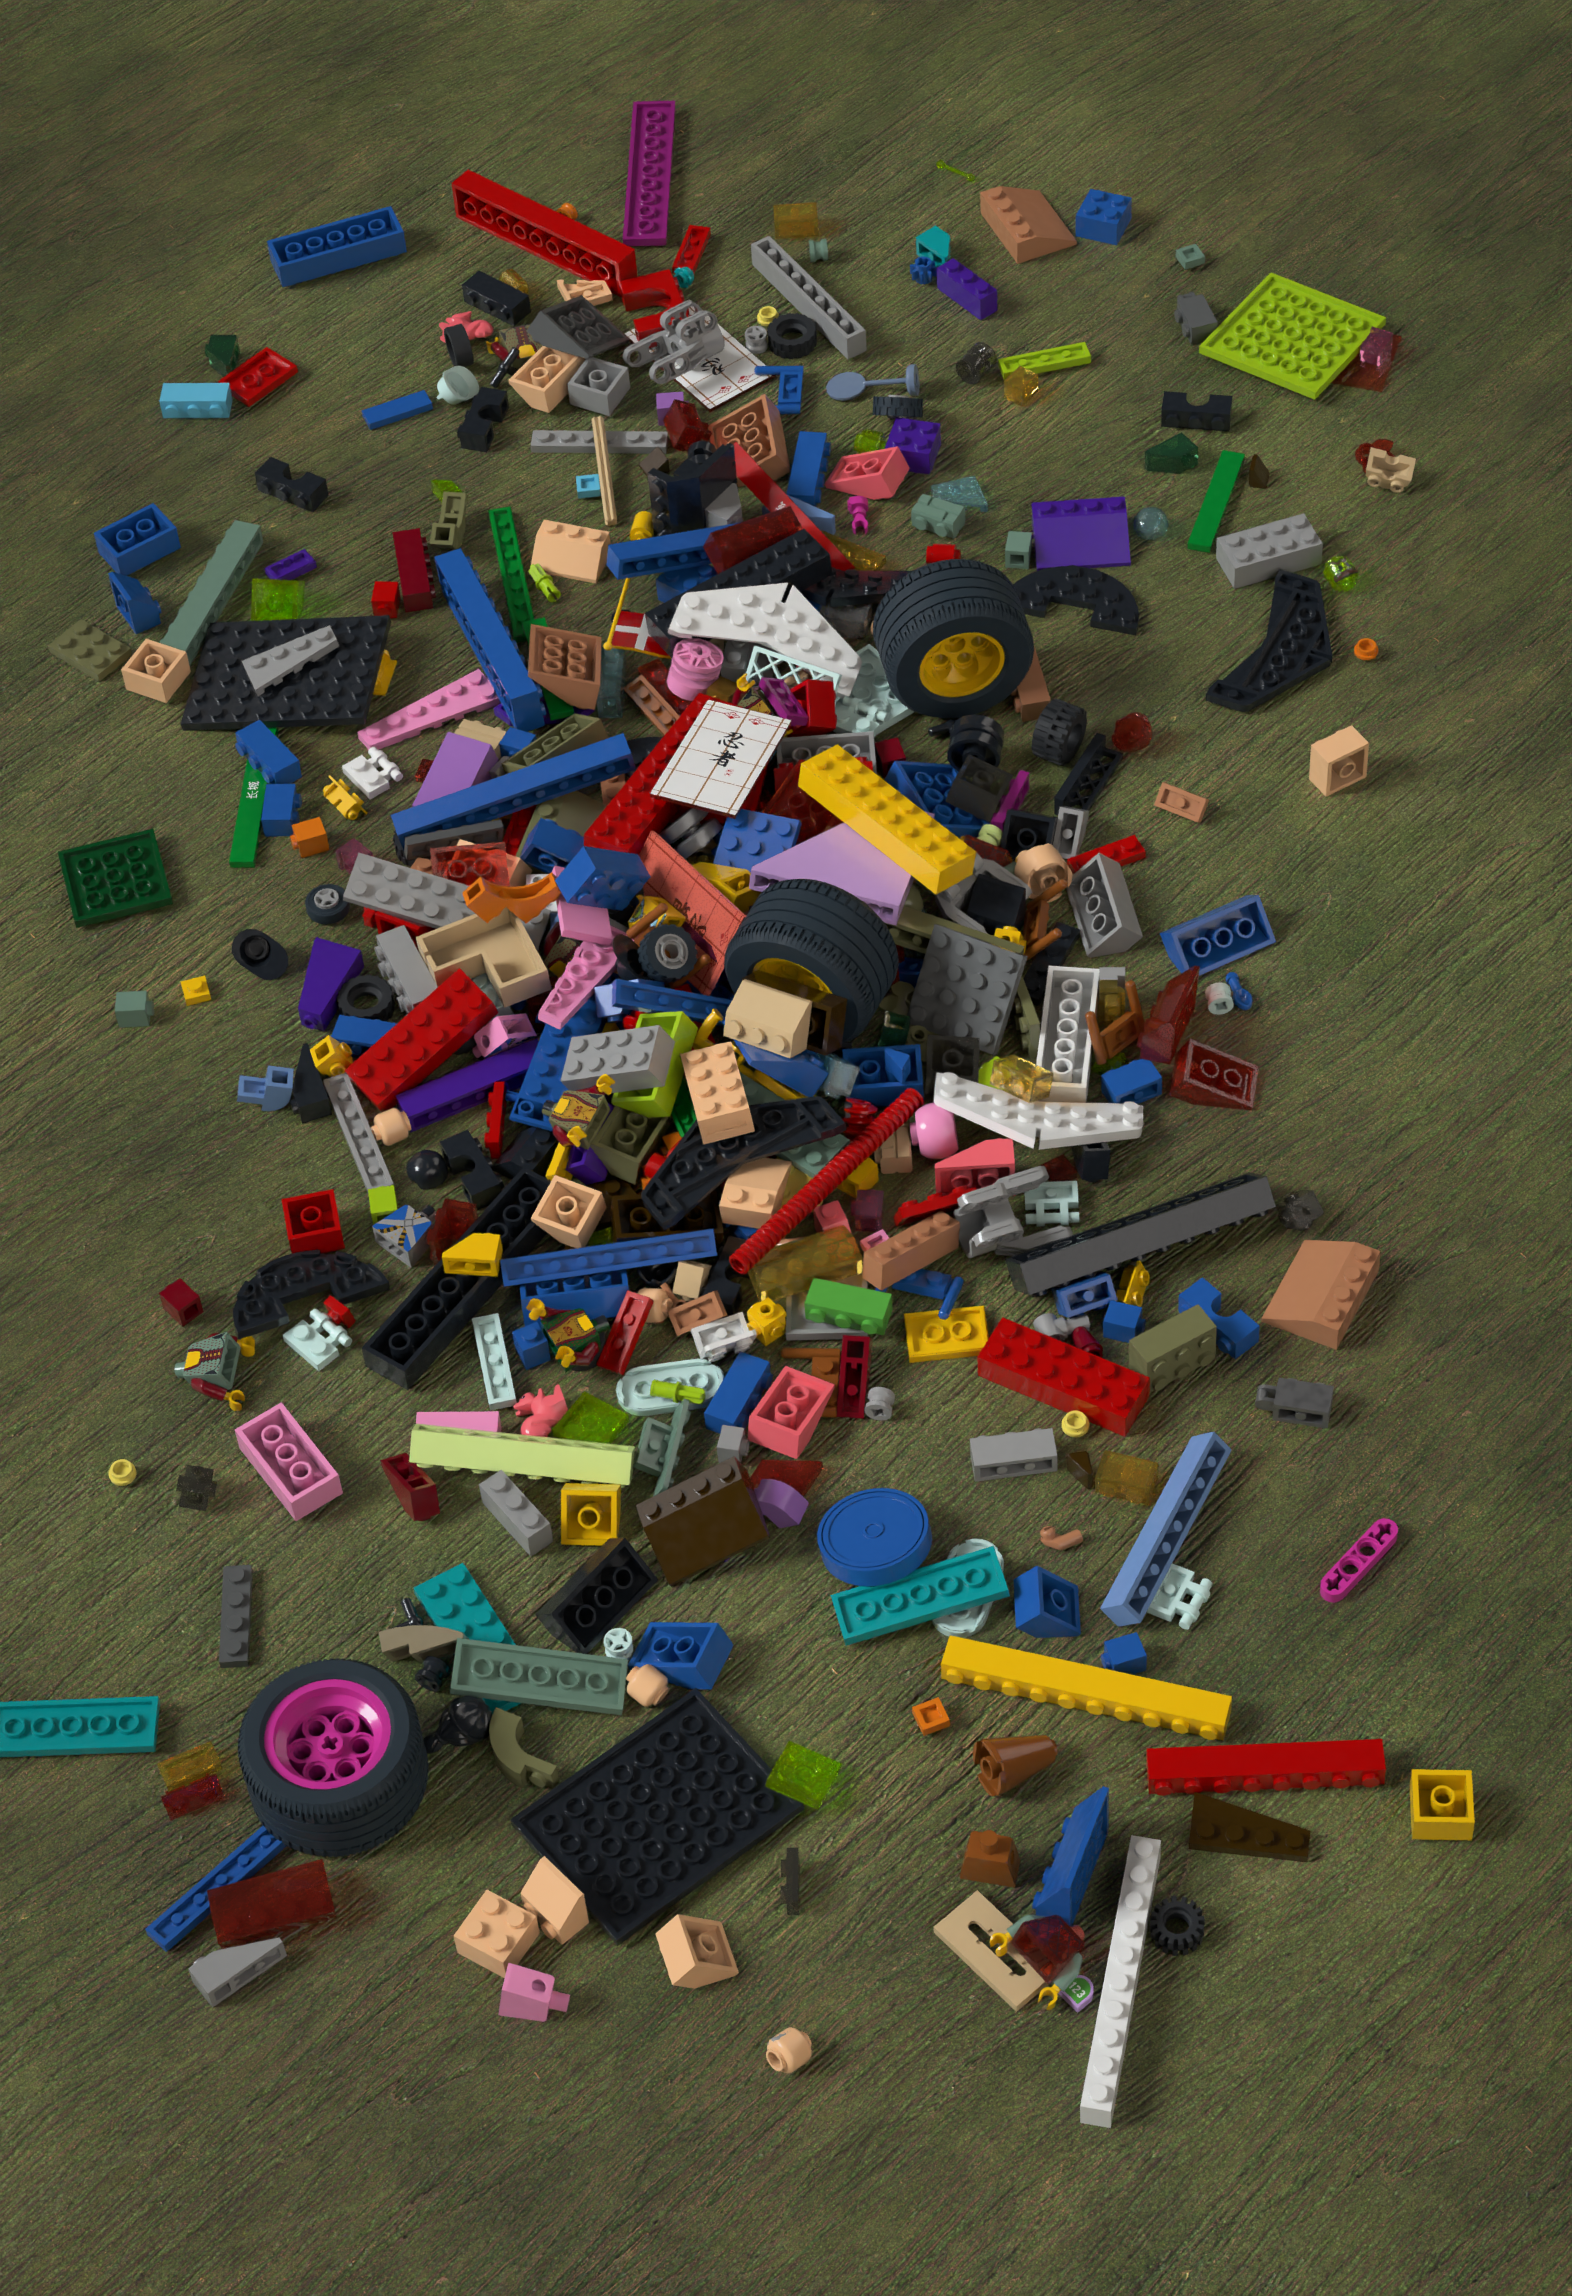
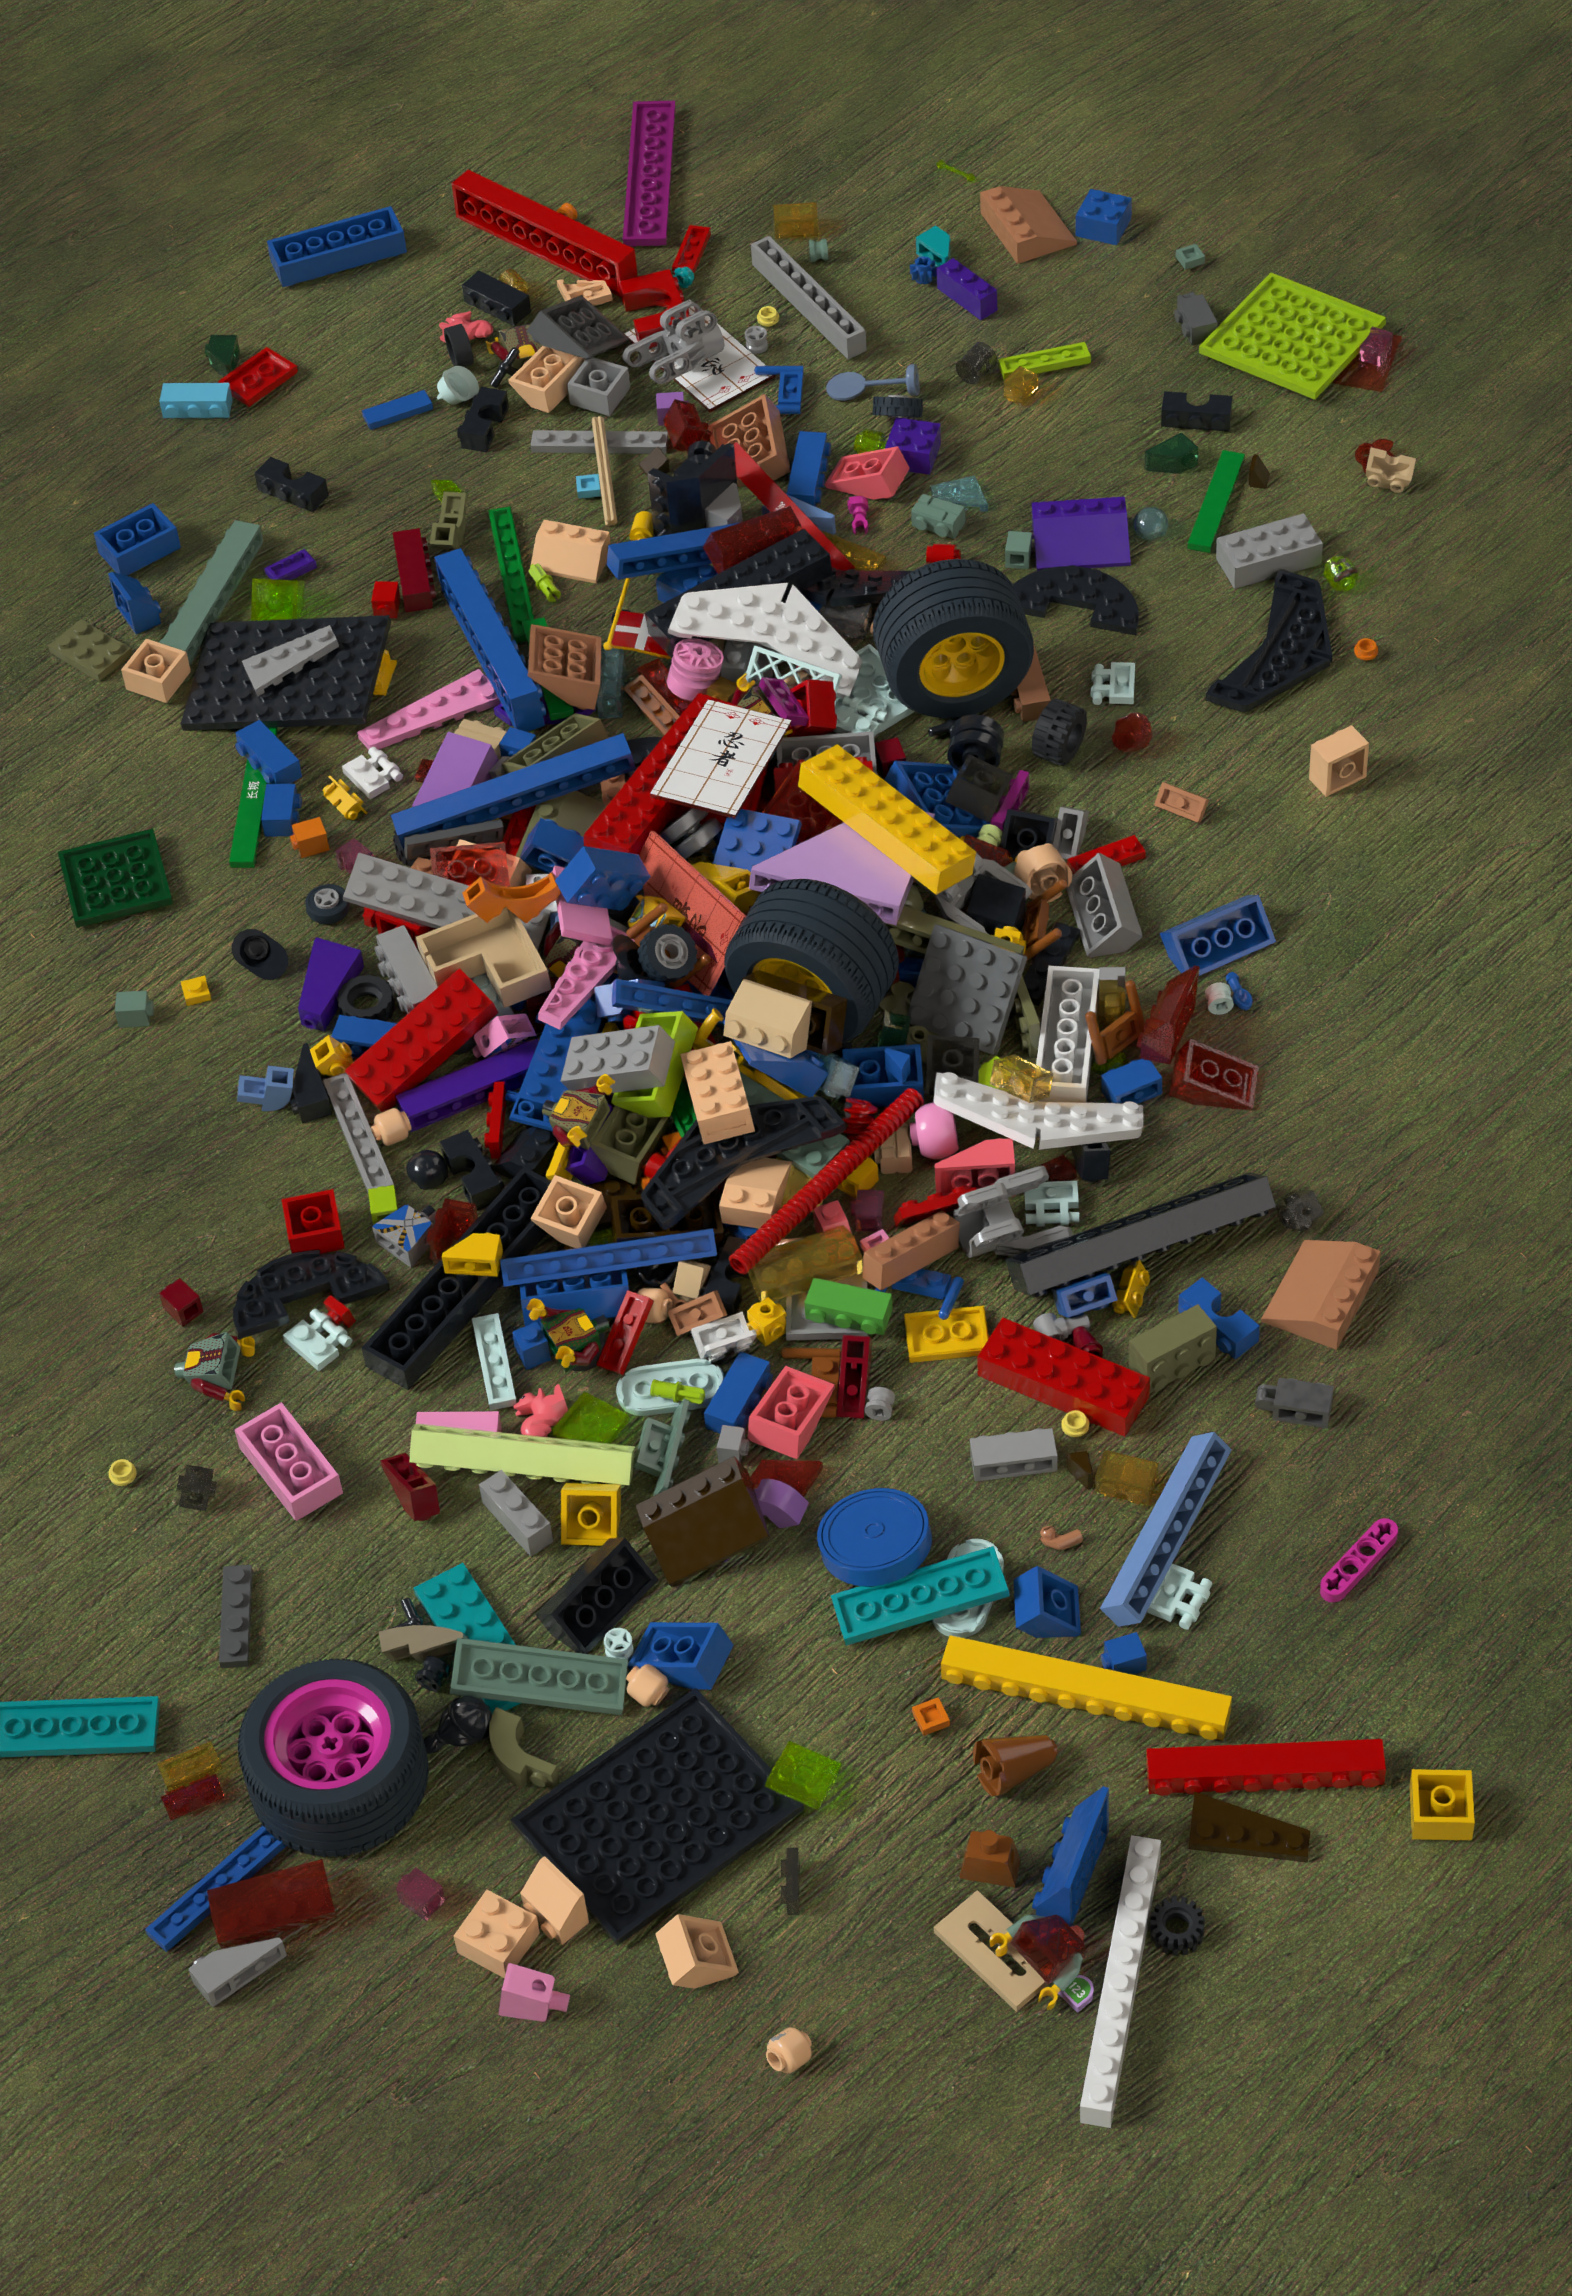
black tyre [767,313,817,359] -> none
black fence [1054,733,1123,815] -> none
blue brick [1103,1300,1146,1343] -> none
none -> clear pink brick [396,1867,445,1921]
none -> light aqua plate [1090,662,1135,705]

